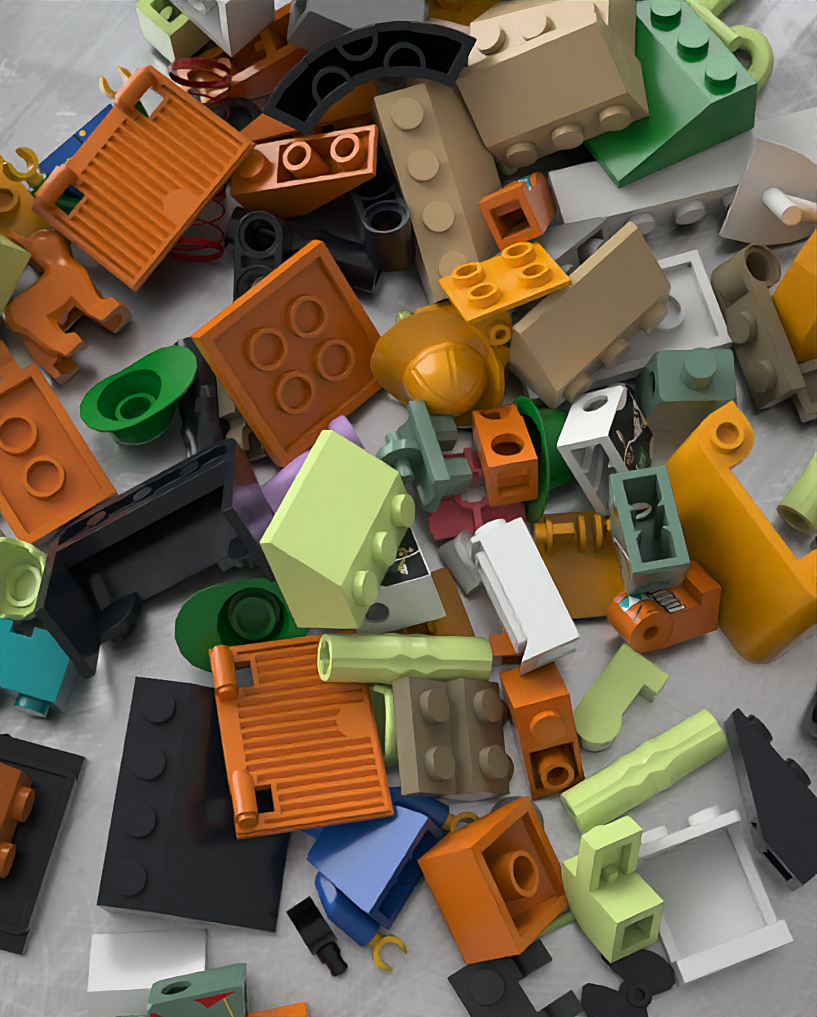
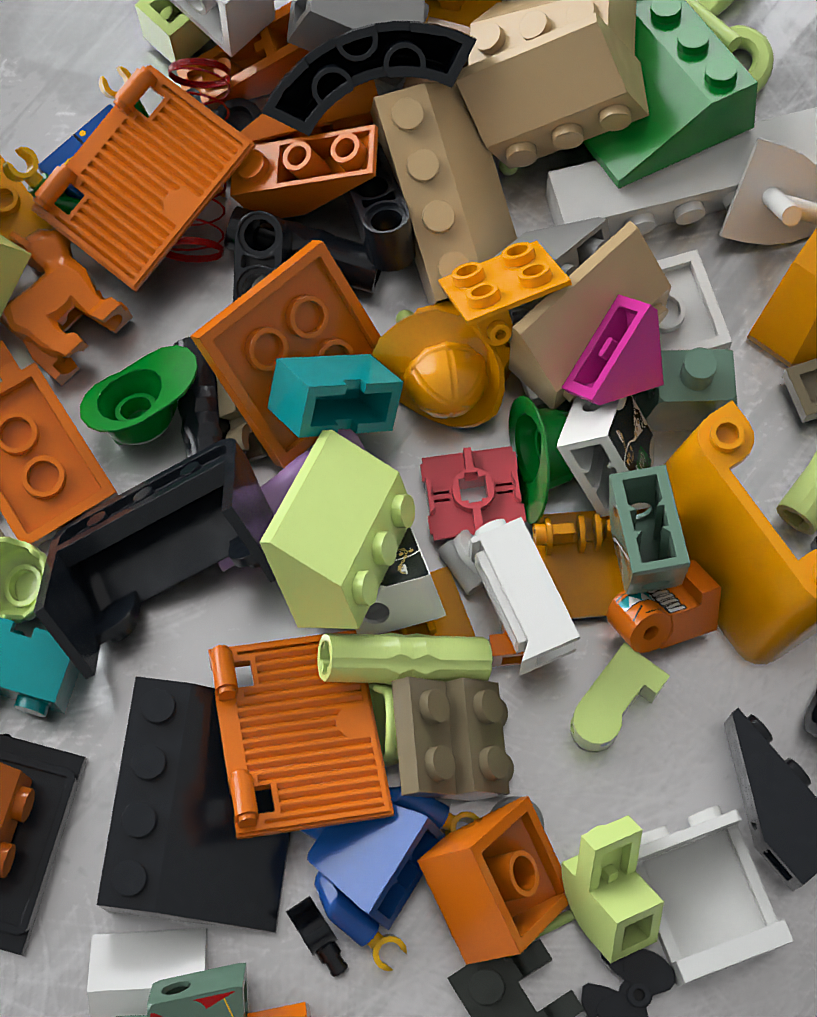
green piece [174,577,308,672] -> none
sand green hips [375,400,472,513] -> none
orange leg [471,403,538,507] -> none
orange leg [478,171,556,252] -> none
orange slope [499,661,585,800] -> none
yellowish green axle [560,709,730,835] -> none
dark tan plate [711,243,807,410] -> none
none -> teal brick [267,354,404,438]
none -> dark pink slope [561,294,664,406]

